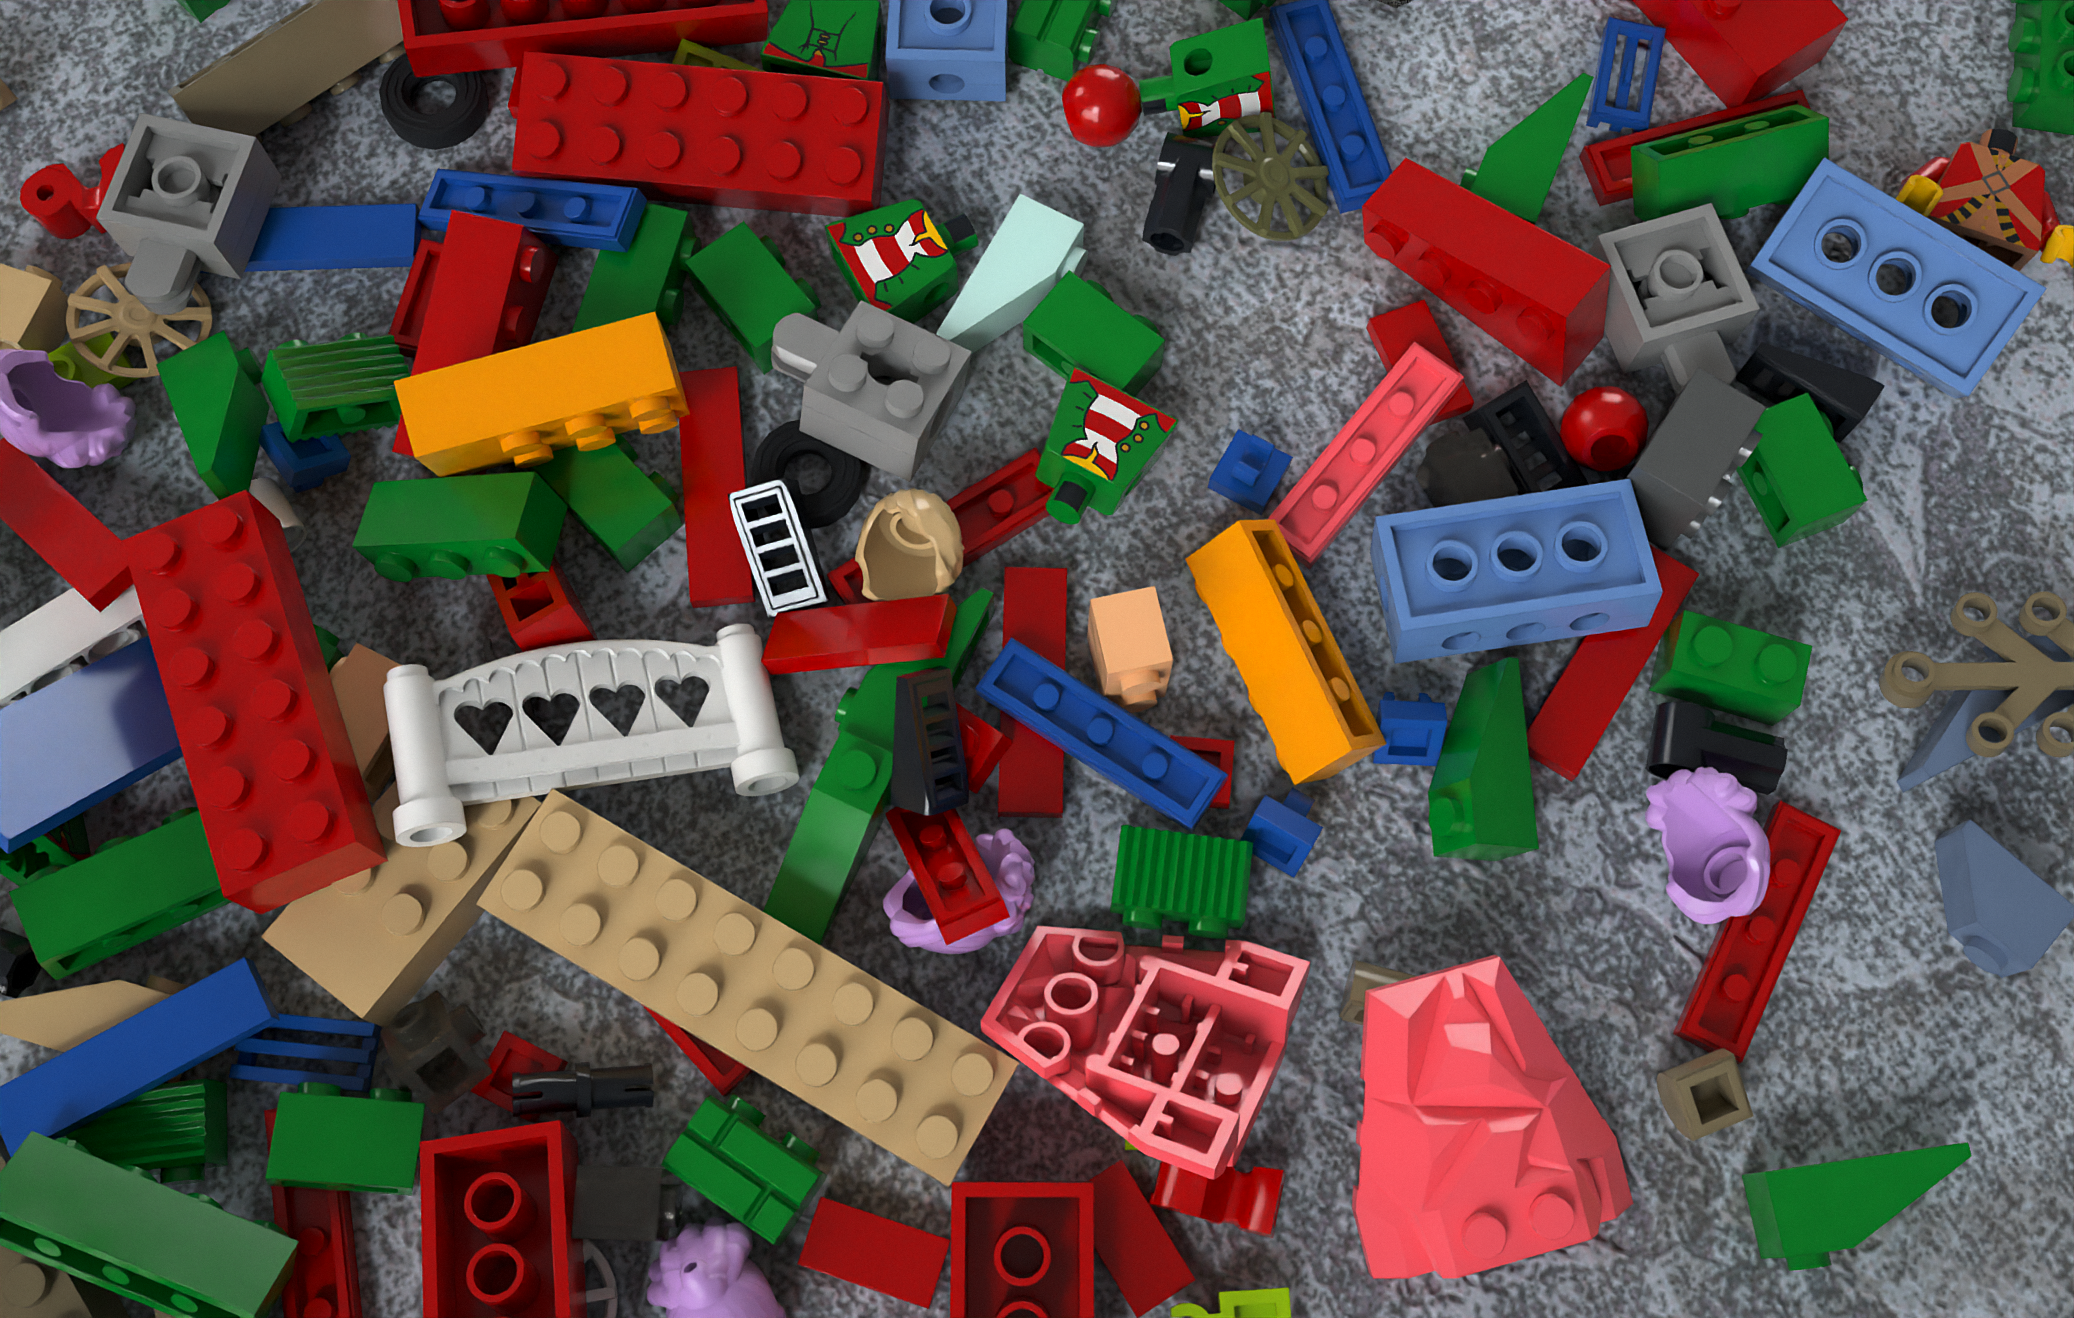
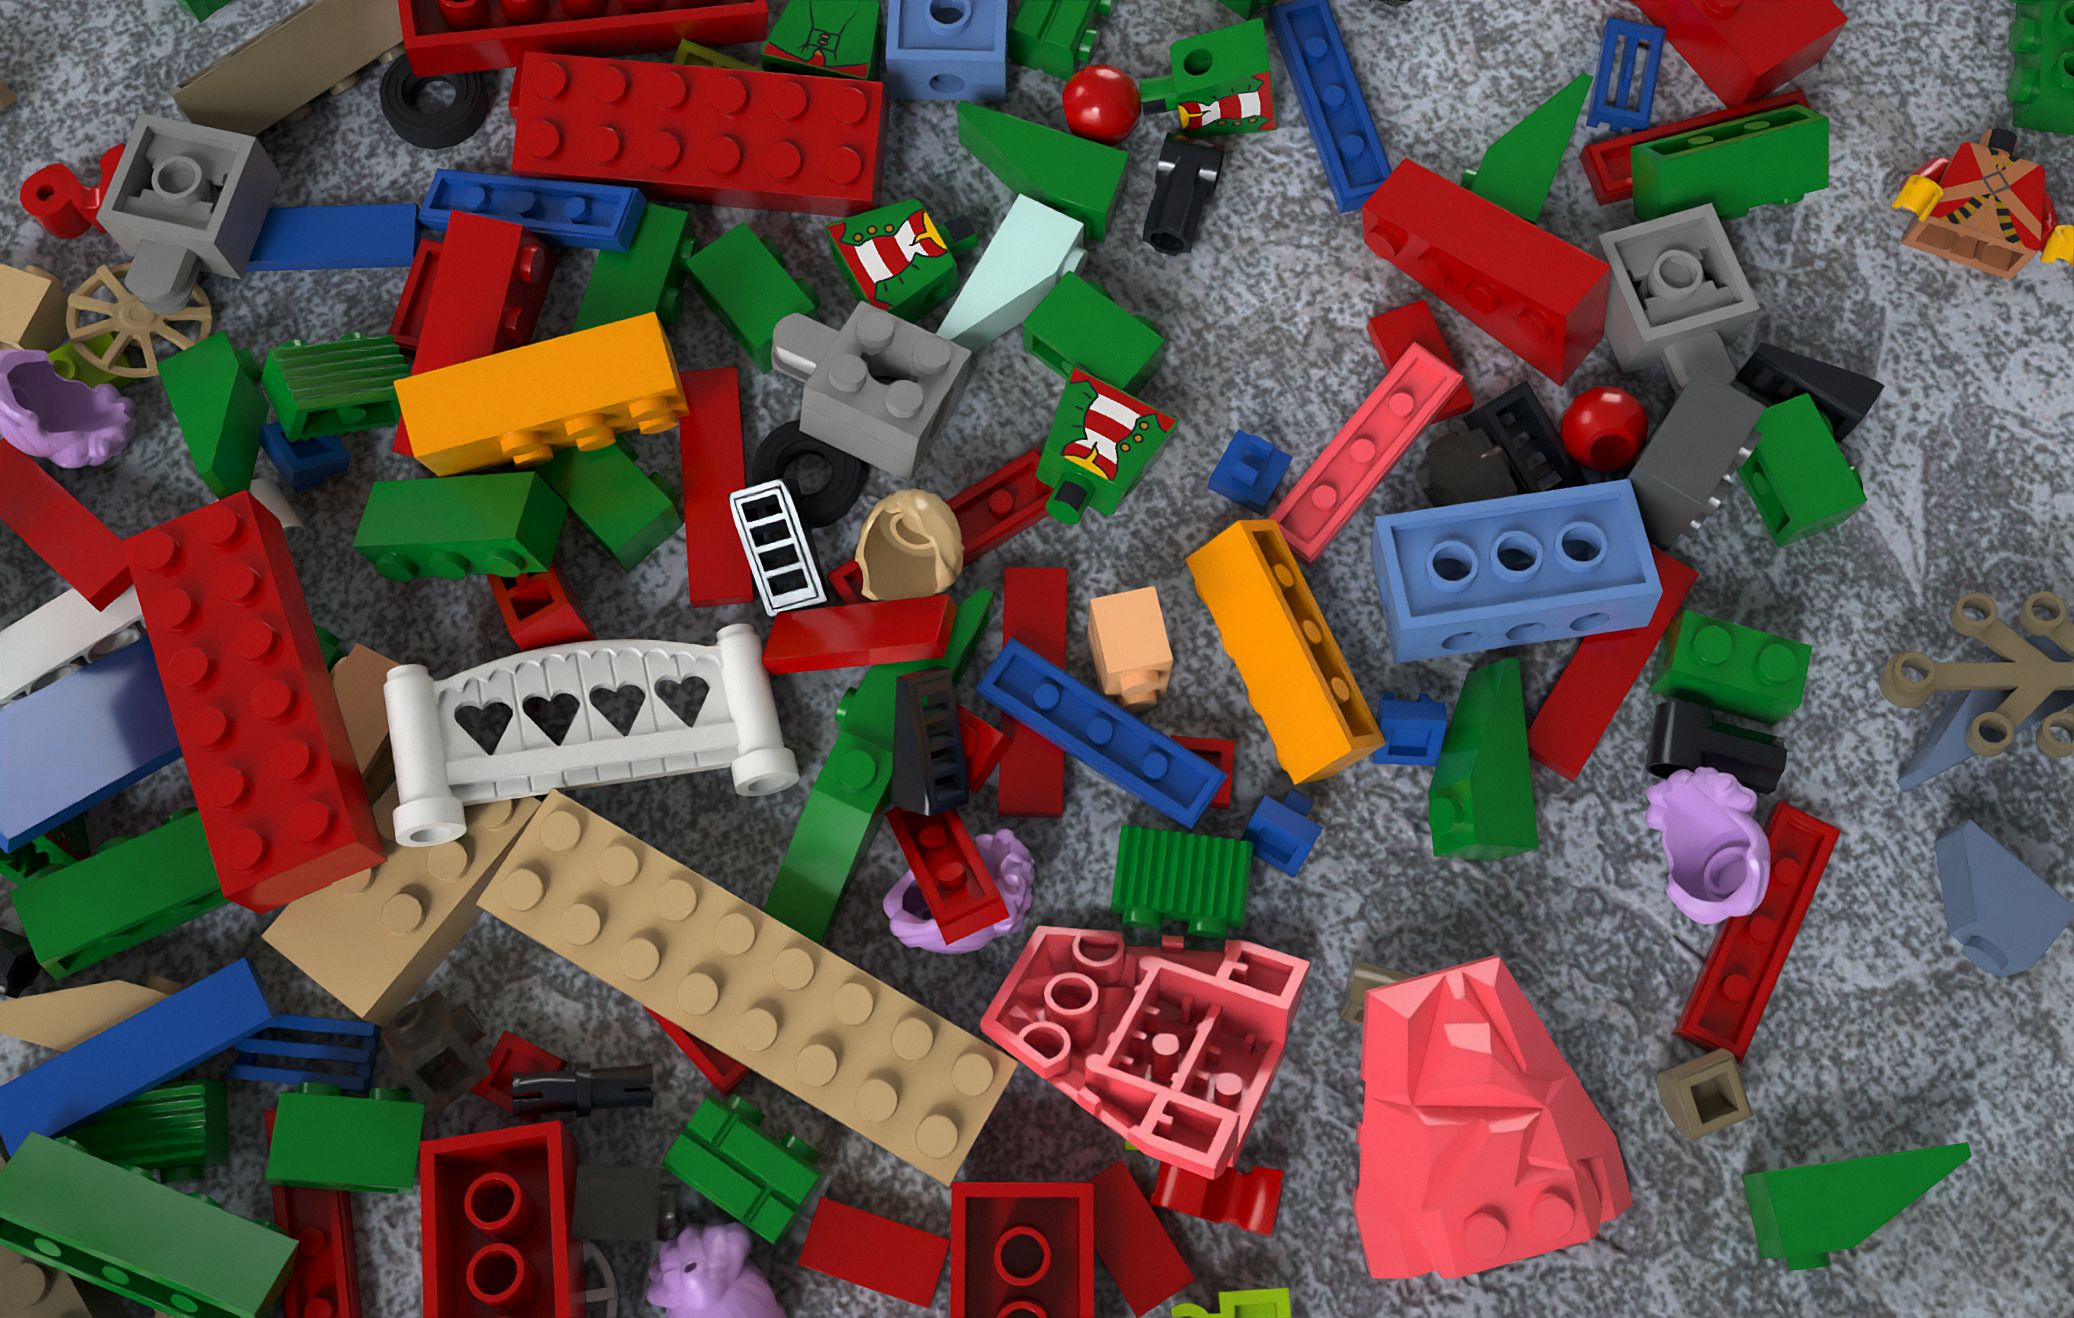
olive wheel [1212,112,1329,241] -> none
medium blue brick [1745,157,2047,399] -> none
none -> green slope [957,100,1130,243]

